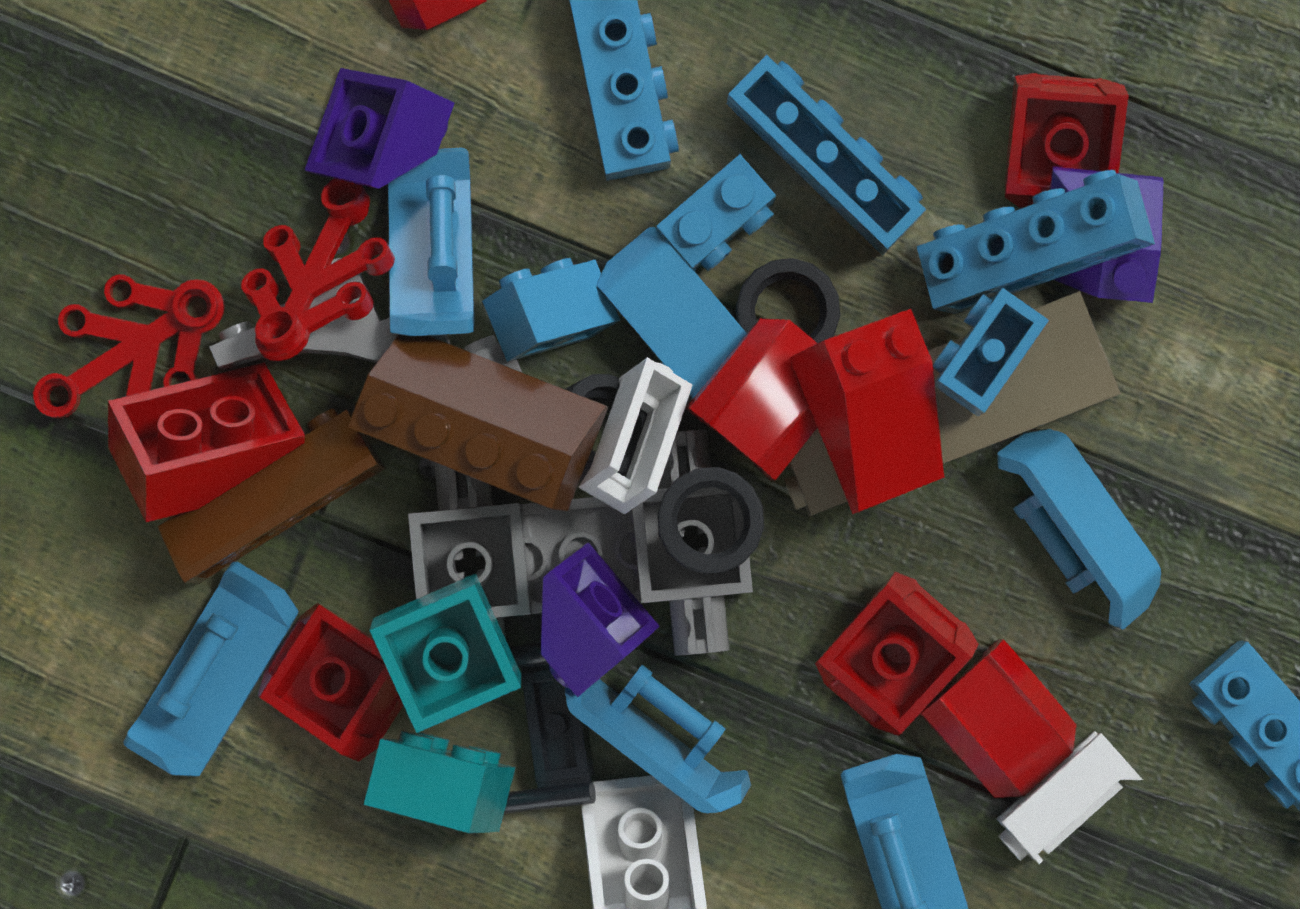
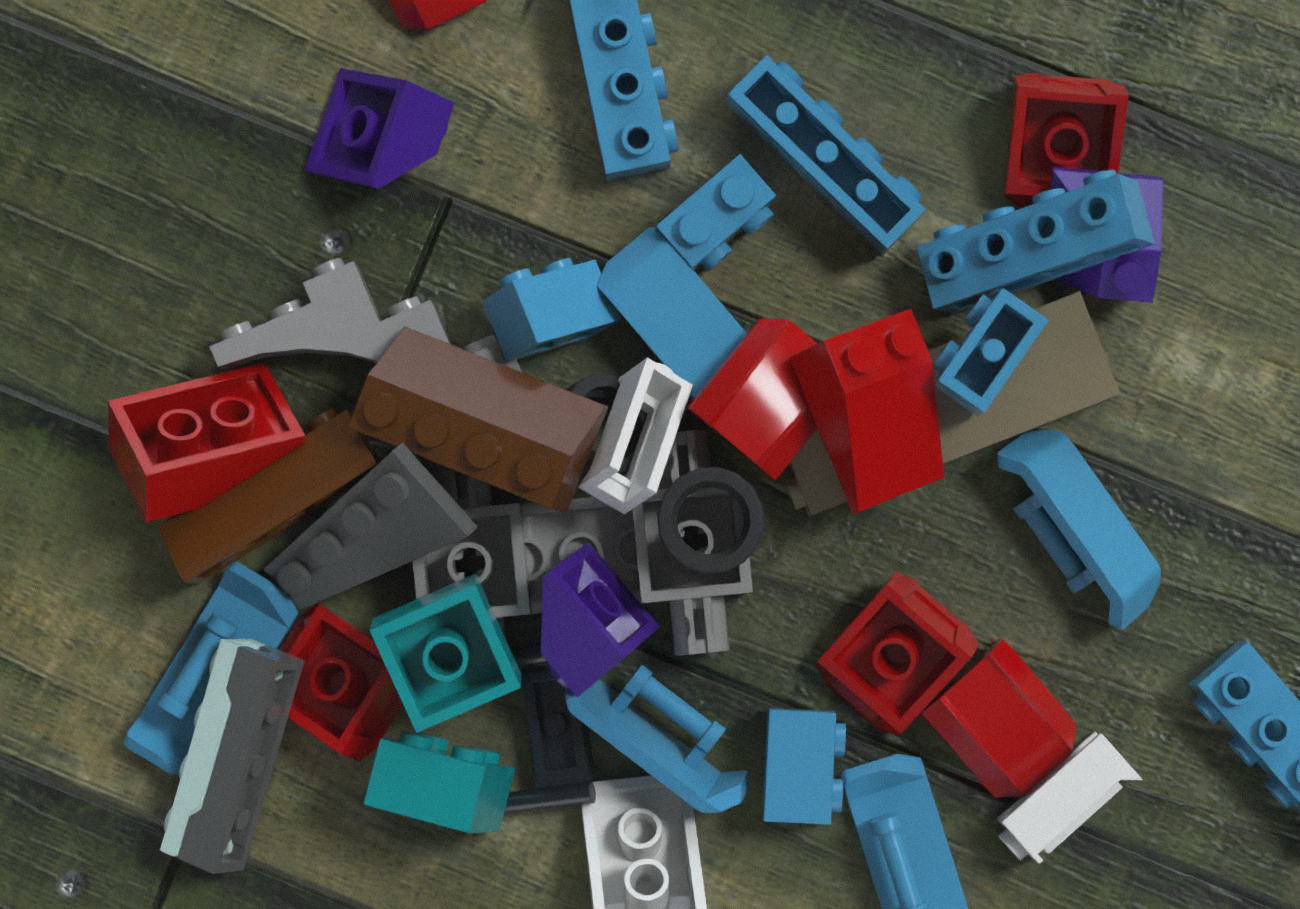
red plant [33,274,225,418] -> none
red plant [241,179,395,361] -> none
dark azure piece [388,148,474,336] -> none
black tyre [735,258,841,343] -> none
none -> dark grey piece [160,639,305,874]
none -> dark grey wing [263,442,478,610]
none -> dark azure brick [762,708,846,825]

